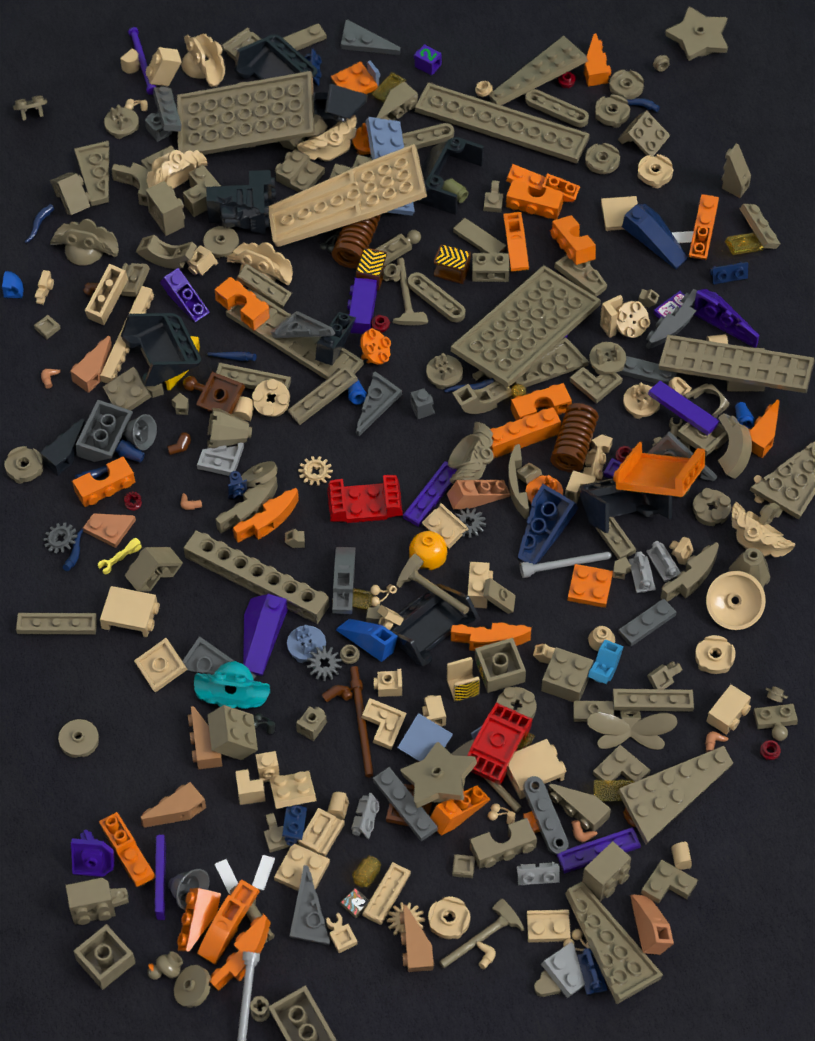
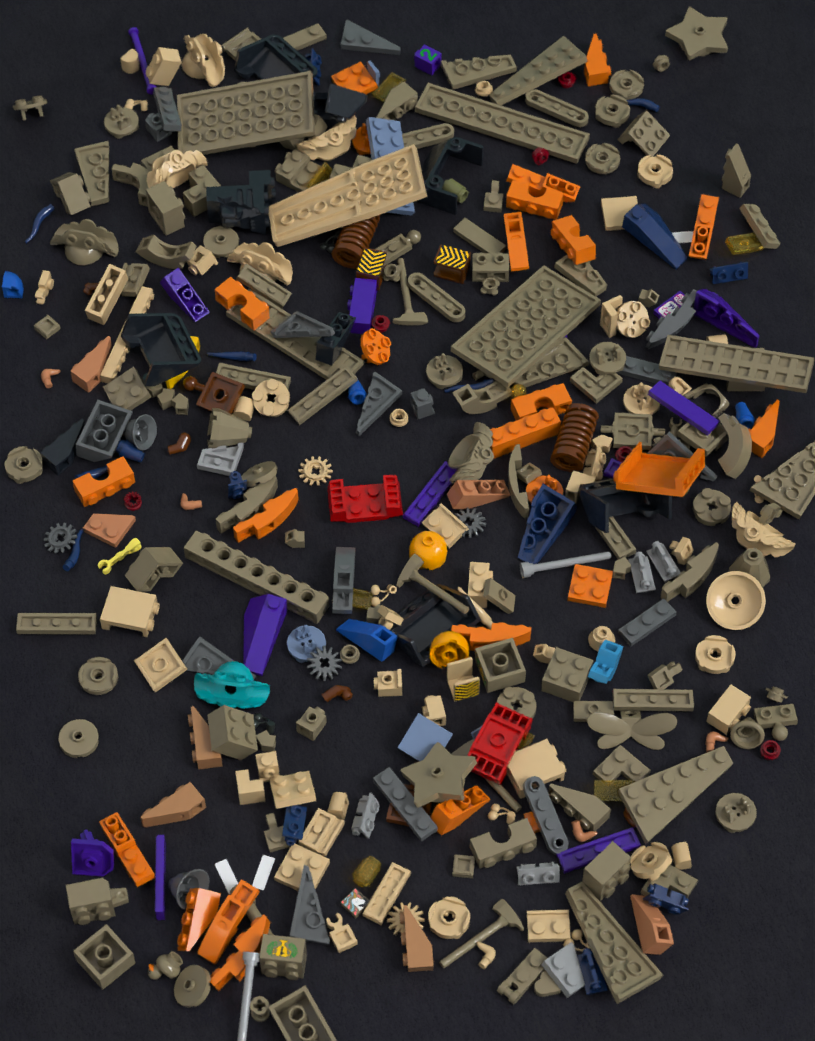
reddish brown bar [350,666,373,777] -> none
tan plate [361,698,407,750] -> none
none -> dark tan plate [78,657,119,695]
none -> dark tan piece [157,388,175,410]
none -> dark tan piece [256,730,276,752]
none -> dark tan brick [259,934,307,980]
none -> clear yellow tile [306,162,333,188]
none -> tan plate [390,409,408,427]
none -> light orange cylinder [430,631,469,668]
none -> dark tan wing [440,55,517,90]
none -> tan animal [458,587,493,630]
none -> dark tan plate [480,277,500,295]
none -> dark tan plate [497,948,548,1005]
none -> dark red plate [532,148,549,165]
none -> dark tan plate [601,413,665,450]
none -> tan plate [630,842,672,881]
none -> dark blue hinge [643,883,689,915]
none -> dark tan plate [715,793,756,833]
none -> dark tan hat [730,717,765,749]

